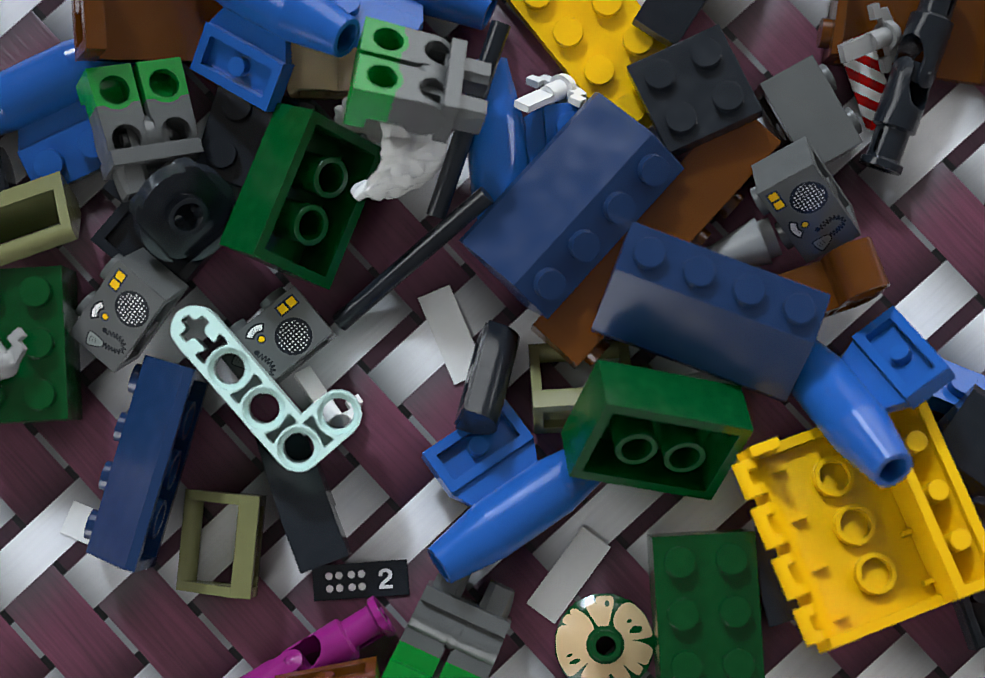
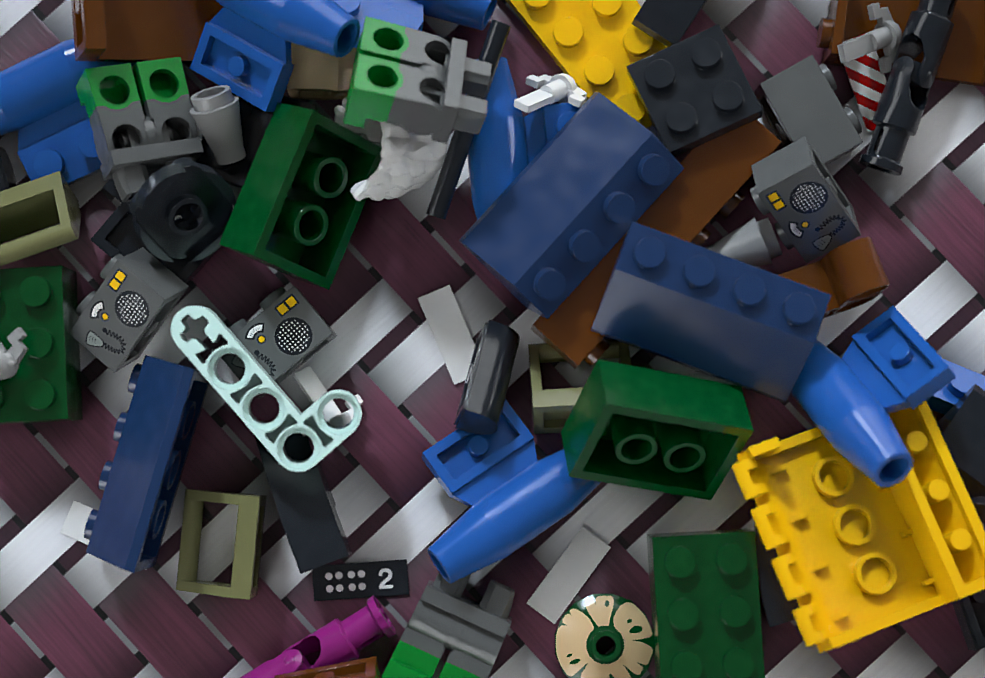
black bar [332,187,494,331] -> none
none -> light grey cone [189,85,246,165]

